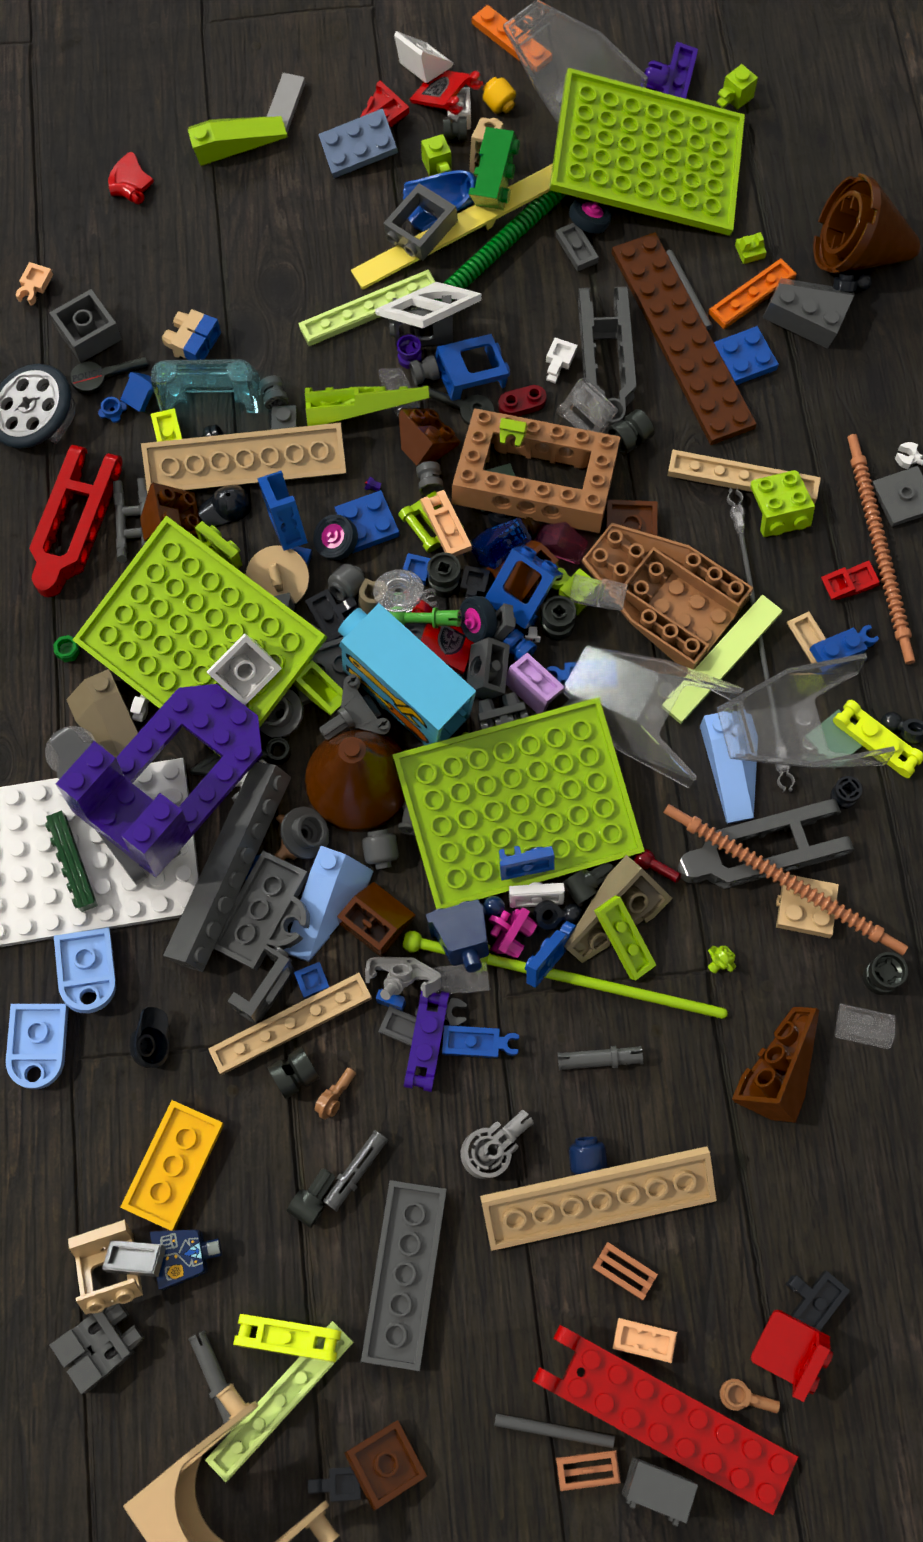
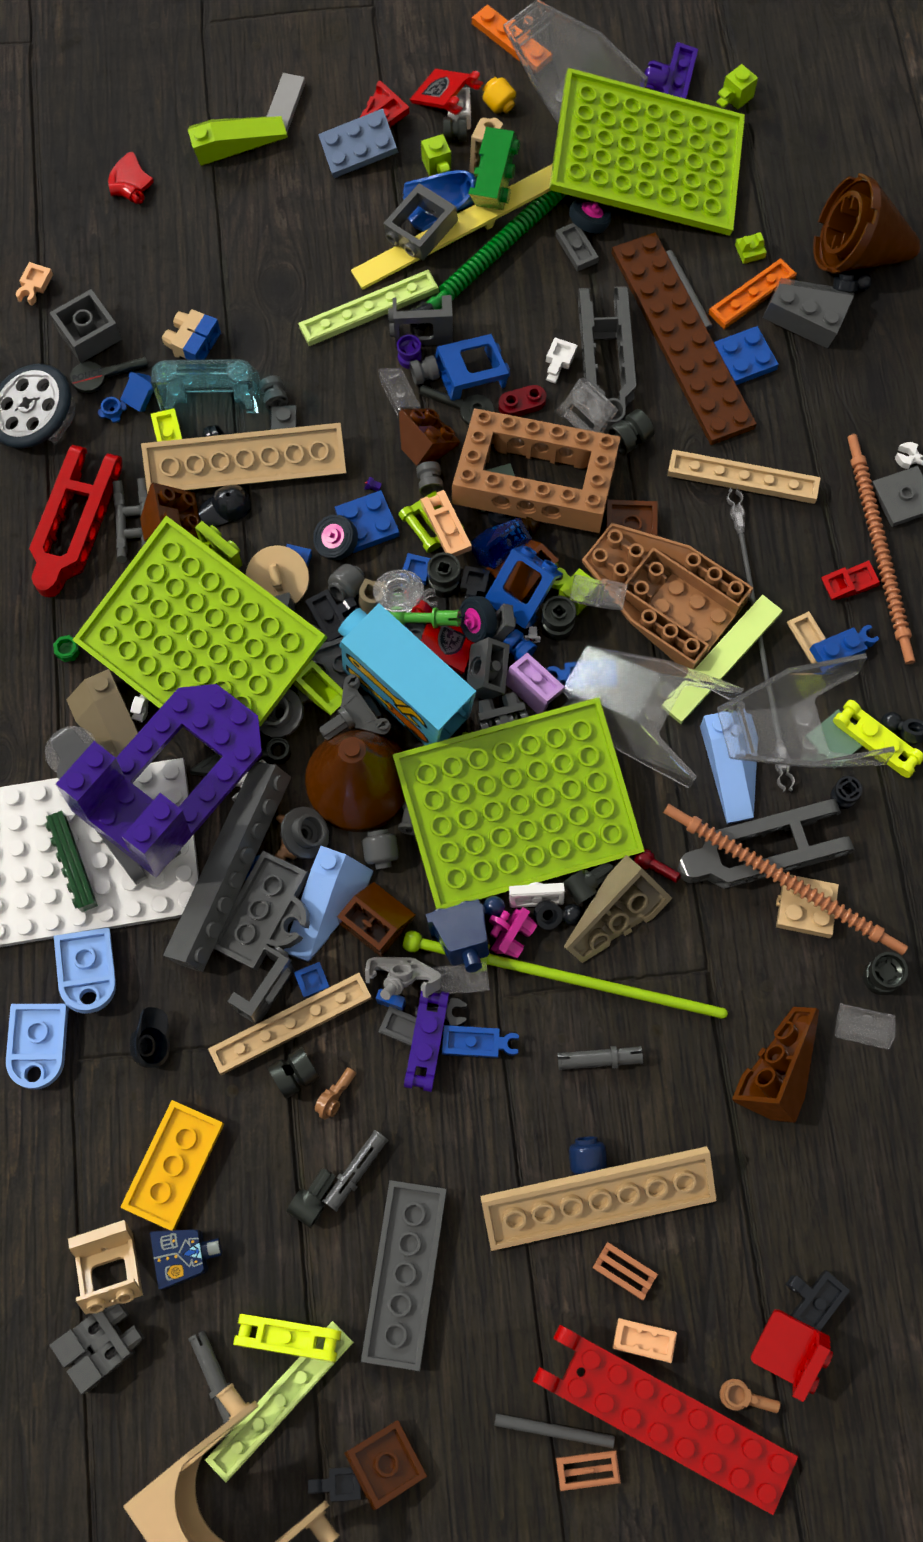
tile [102,1240,166,1277] -> none
white slope [207,634,282,705] -> none
blue window [257,471,308,551] -> none
lime wedge [305,386,429,426] -> none
white window [375,282,482,328] -> none
white slope [394,31,454,83] -> none
light grey pin [461,1110,534,1179] -> none
lime tile [499,418,528,447] -> none
blue plate [499,846,555,880] -> none
blue plate [525,921,576,988] -> none
clear pink slope [535,522,588,565] -> none
lime plate [594,895,656,981] -> none
dark grey container [622,1457,698,1526] -> none
lime plant [708,945,736,974] -> none
lime bracket [750,470,815,537] -> none

